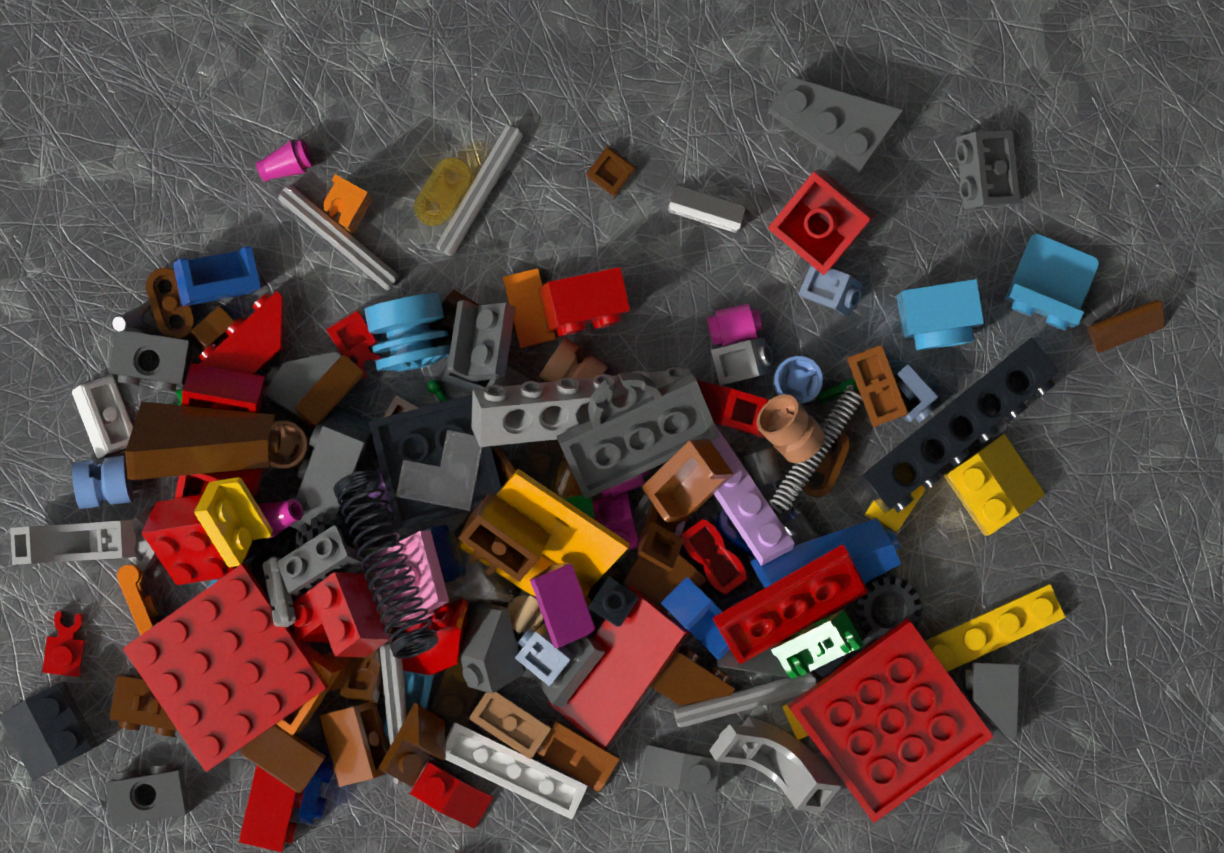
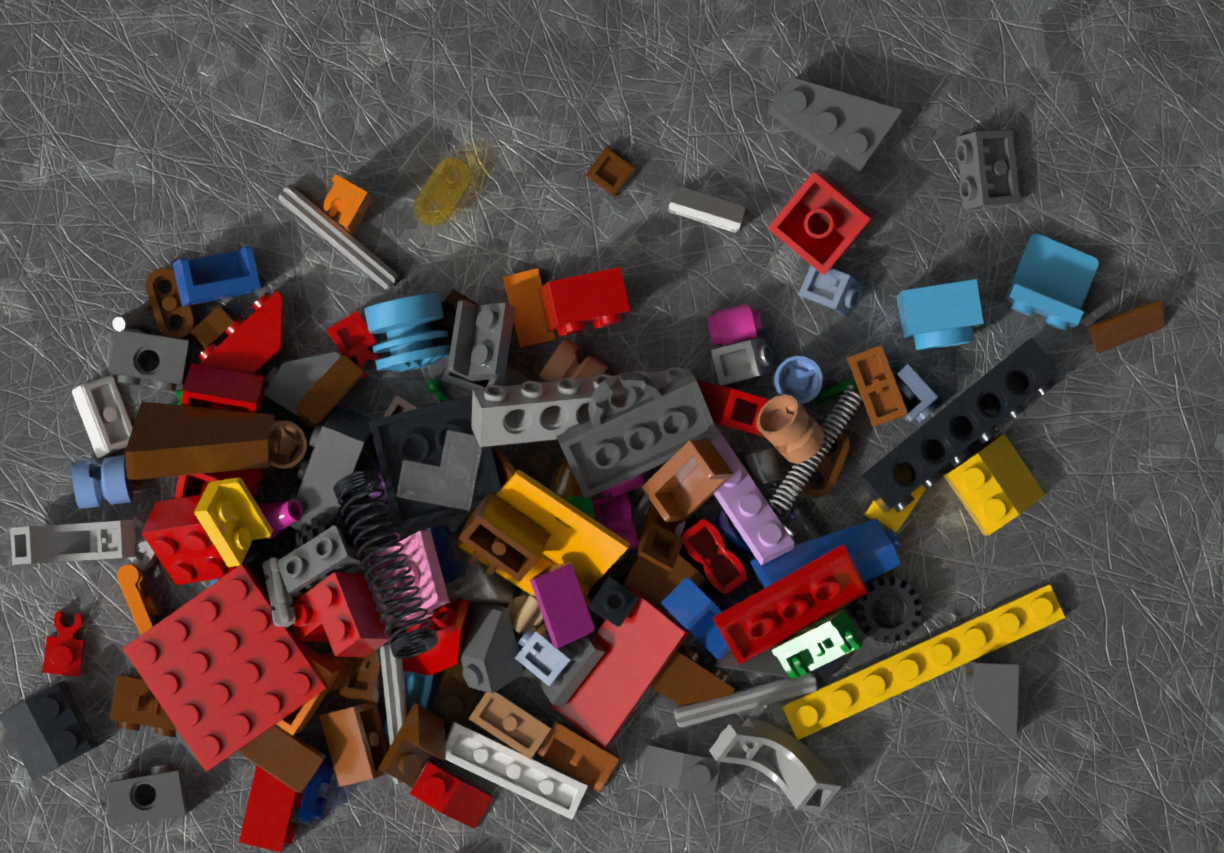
dark pink cone [256,139,314,182] -> none
light grey axle [436,124,523,257] -> none
red plate [787,618,994,823] -> none

